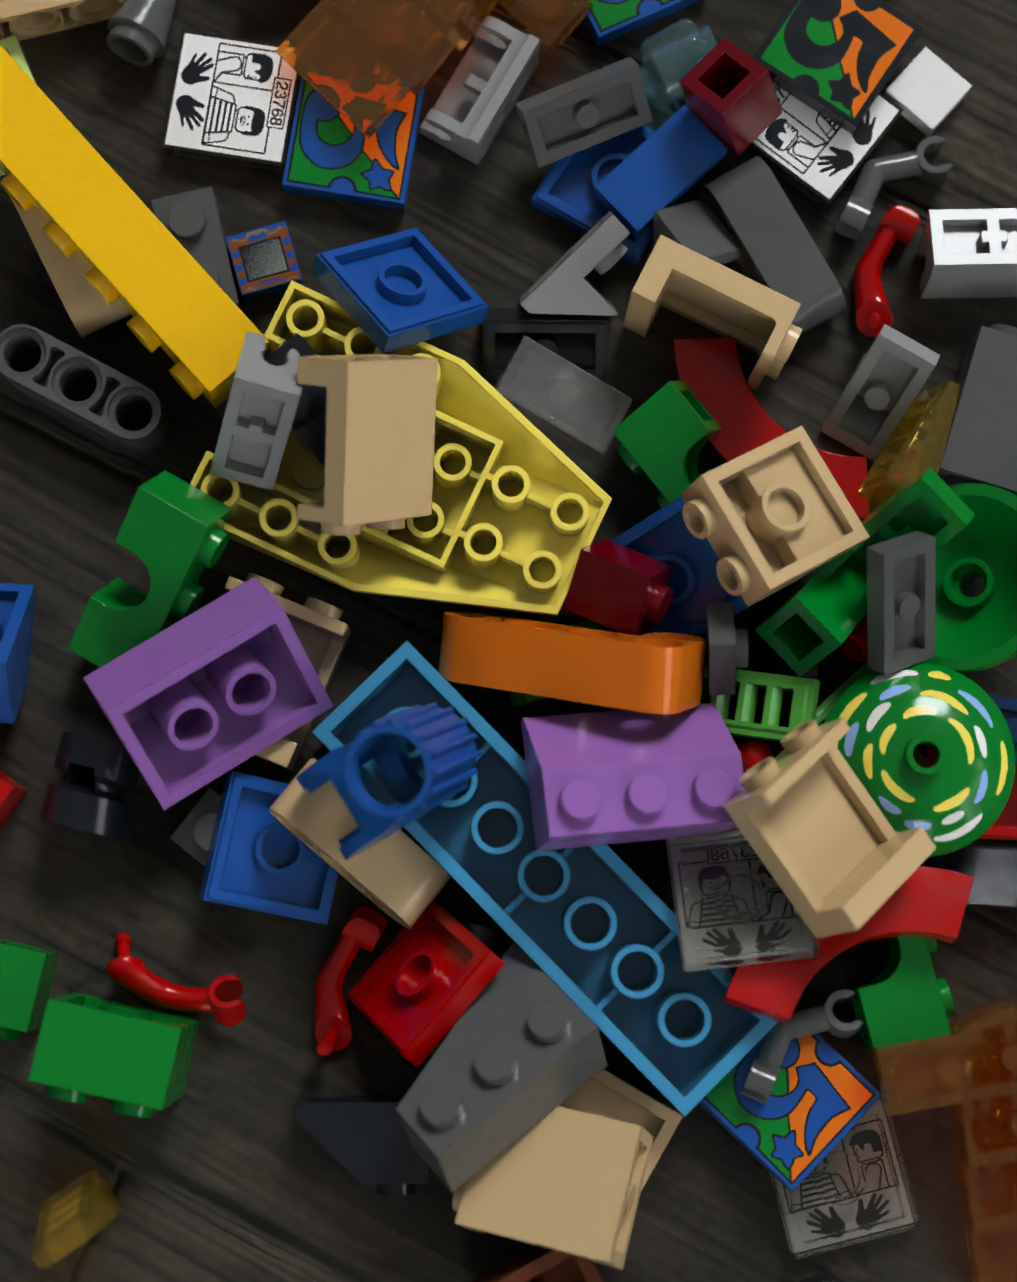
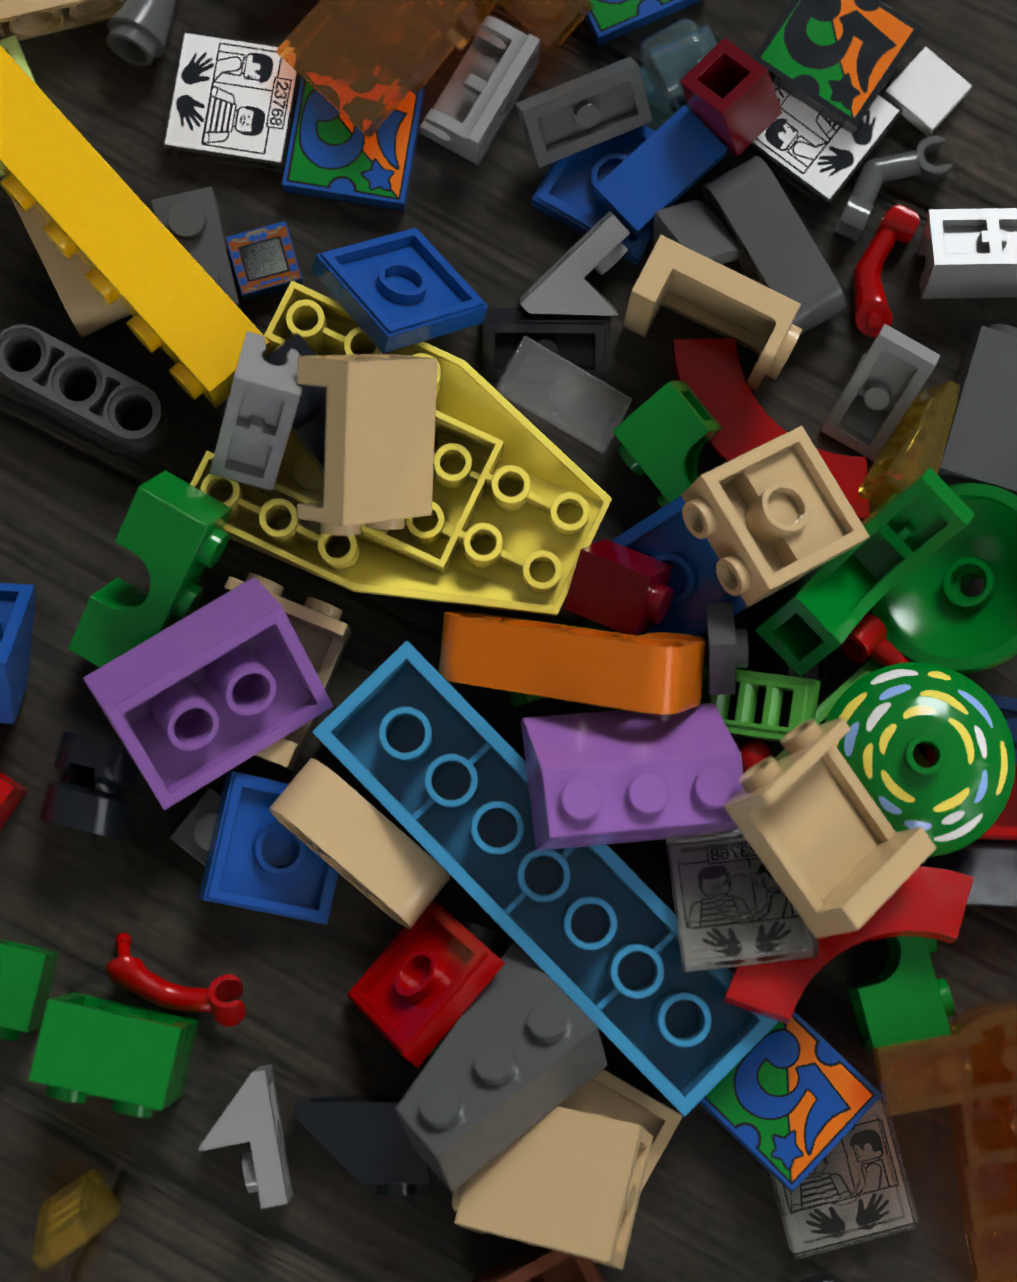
blue piece [296,702,481,860] -> none
red piece [314,906,388,1056] -> none
dark grey arm [741,989,865,1105] -> none
dark grey plate [867,530,936,676] -> none
none -> light grey slope [198,1064,294,1209]

